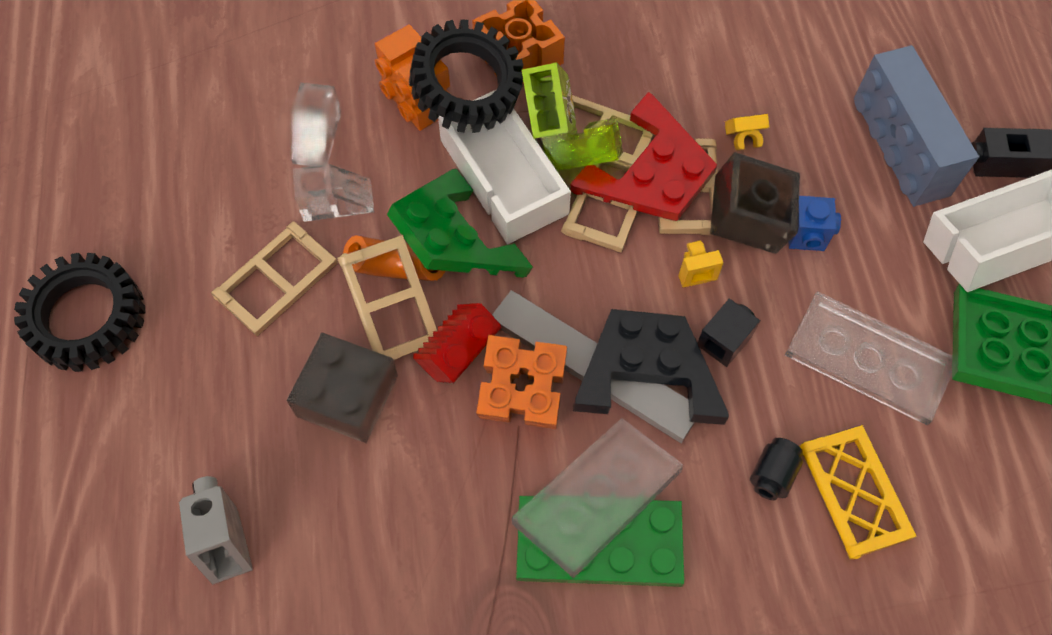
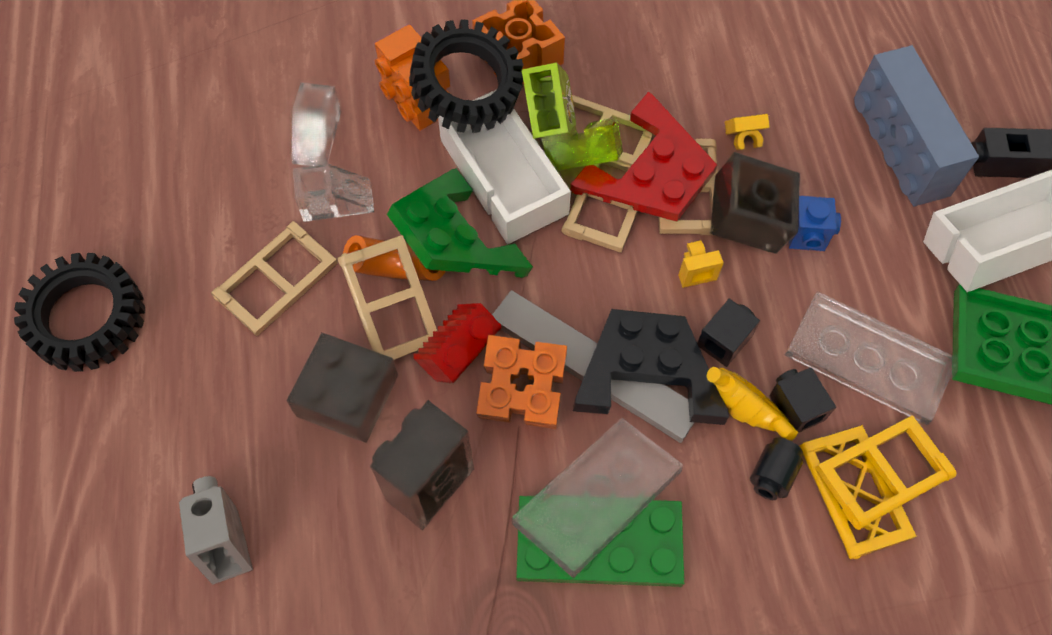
none -> clear smoke brick [370,400,474,531]
none -> yellow piece [707,367,798,441]
none -> black brick [769,367,836,433]
none -> yellow window [815,415,957,530]

